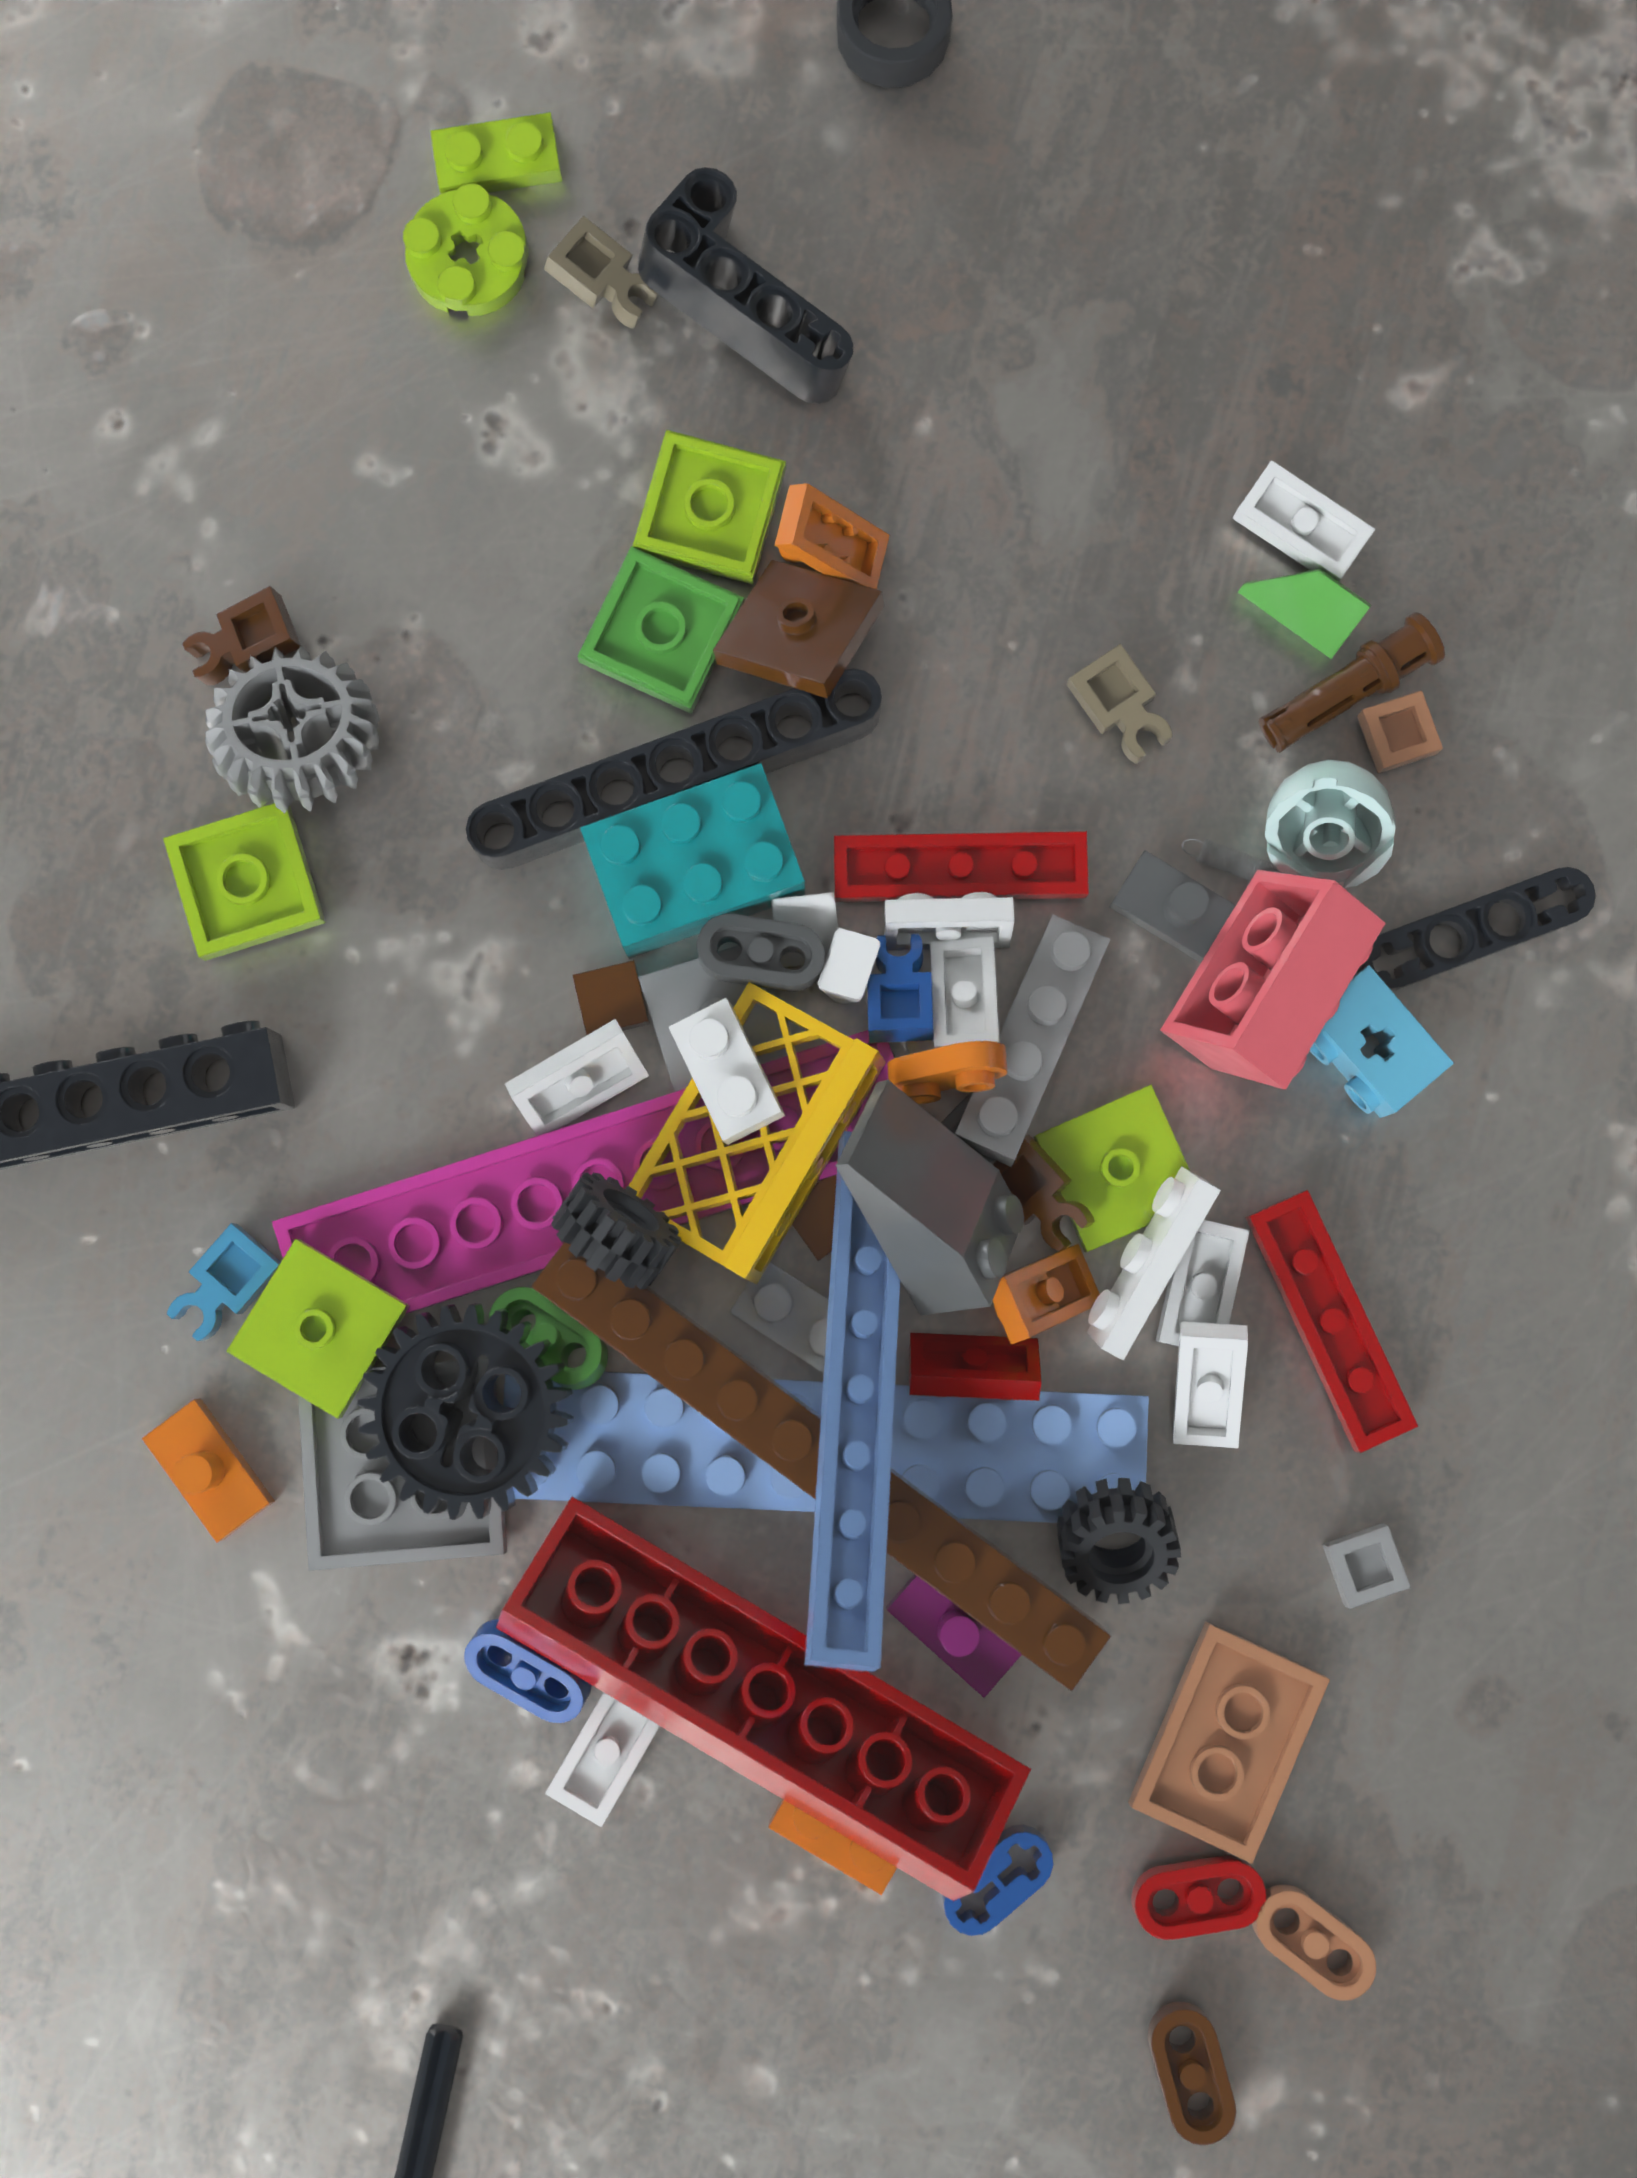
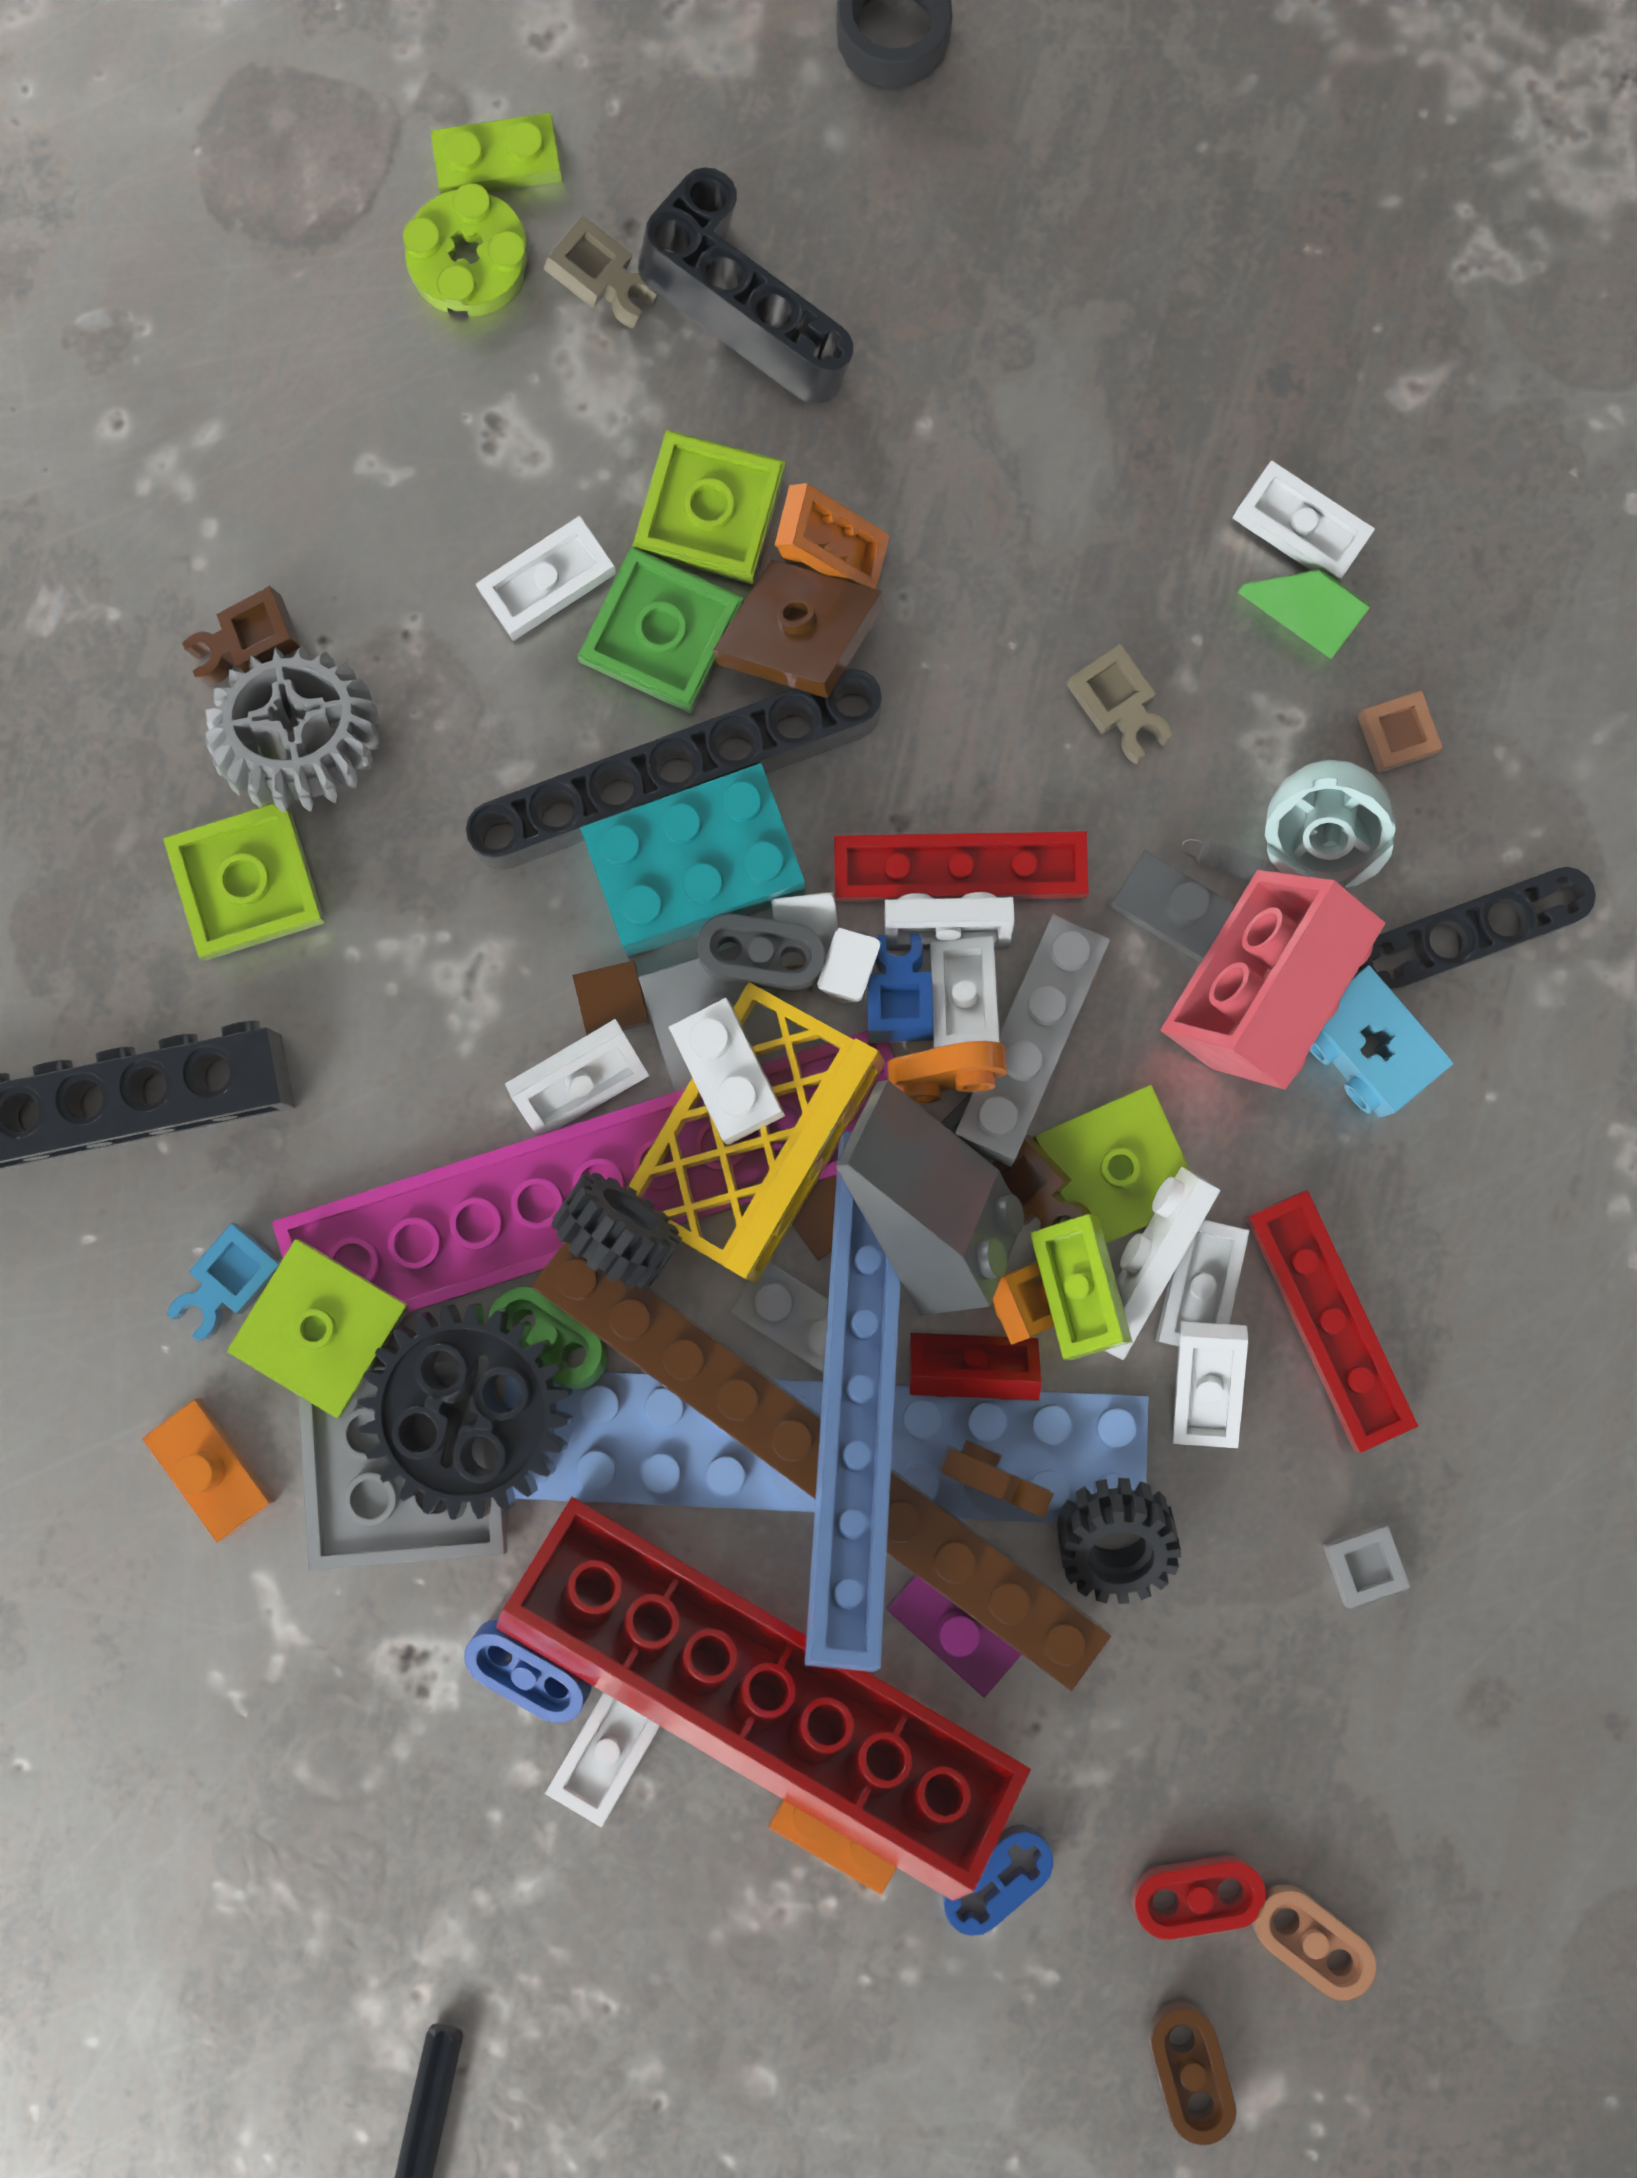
nougat plate [1128,1621,1330,1863] -> none
reddish brown pin [1259,612,1445,753] -> none
none -> white plate [475,516,616,641]
none -> reddish brown plate [937,1439,1054,1518]
none -> lime plate [1030,1214,1133,1360]

